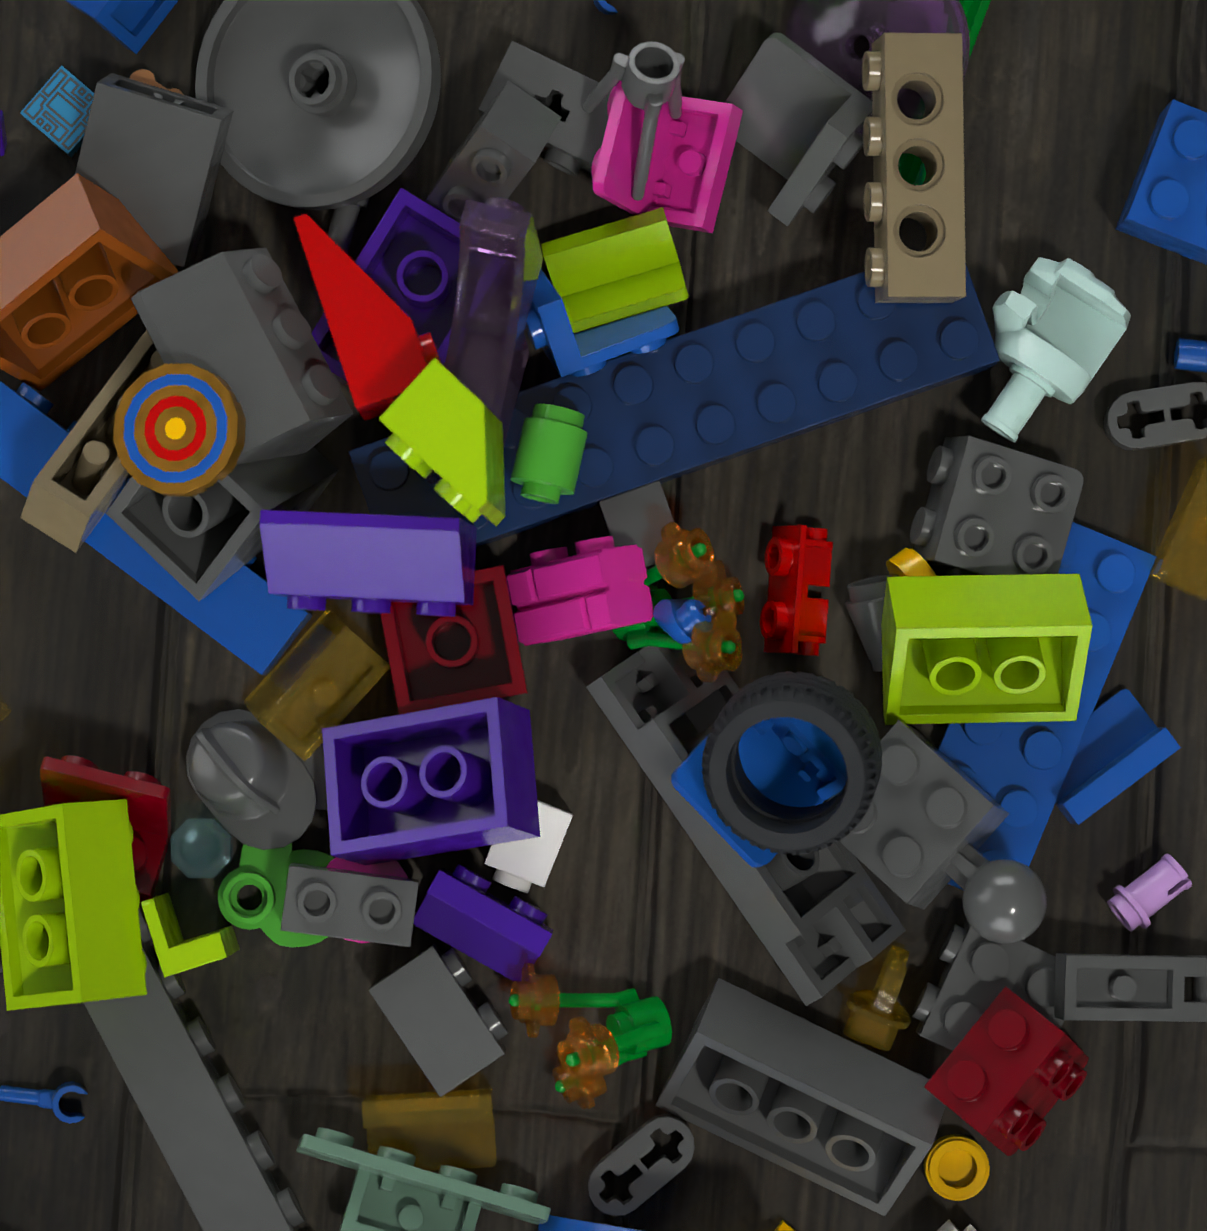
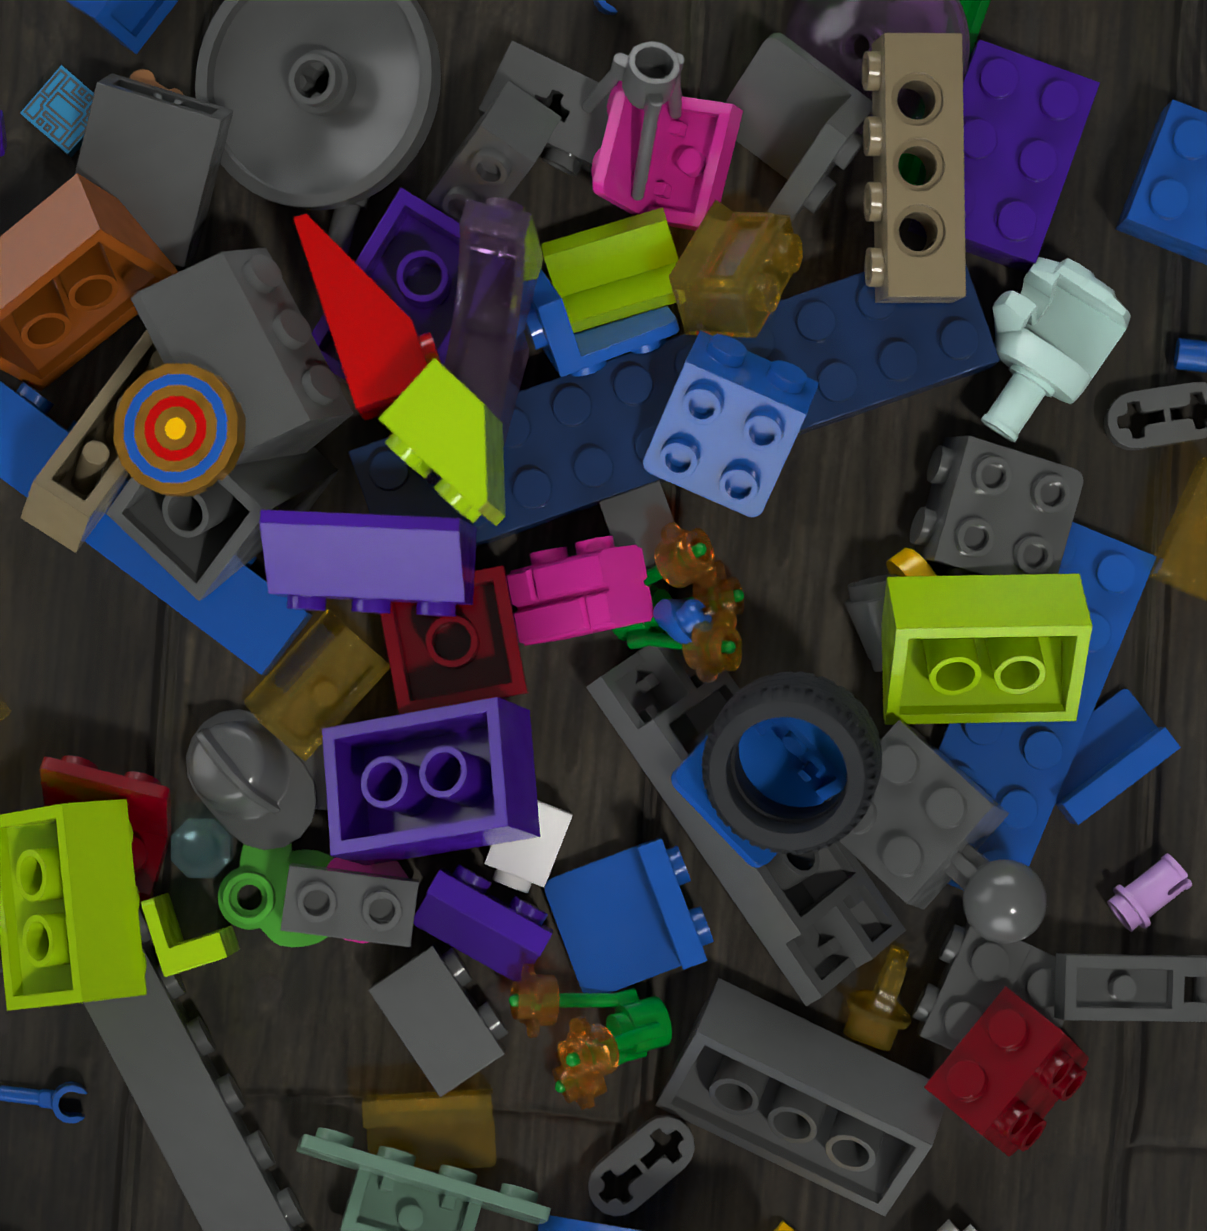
bright green brick [510,404,588,504] -> none
red hinge [760,525,833,656] -> none
yellow tile [924,1134,990,1201] -> none
none -> blue bracket [545,837,714,993]
none -> bracket [643,330,819,517]
none -> clear yellow window [669,199,803,338]
none -> dark purple brick [907,39,1100,273]

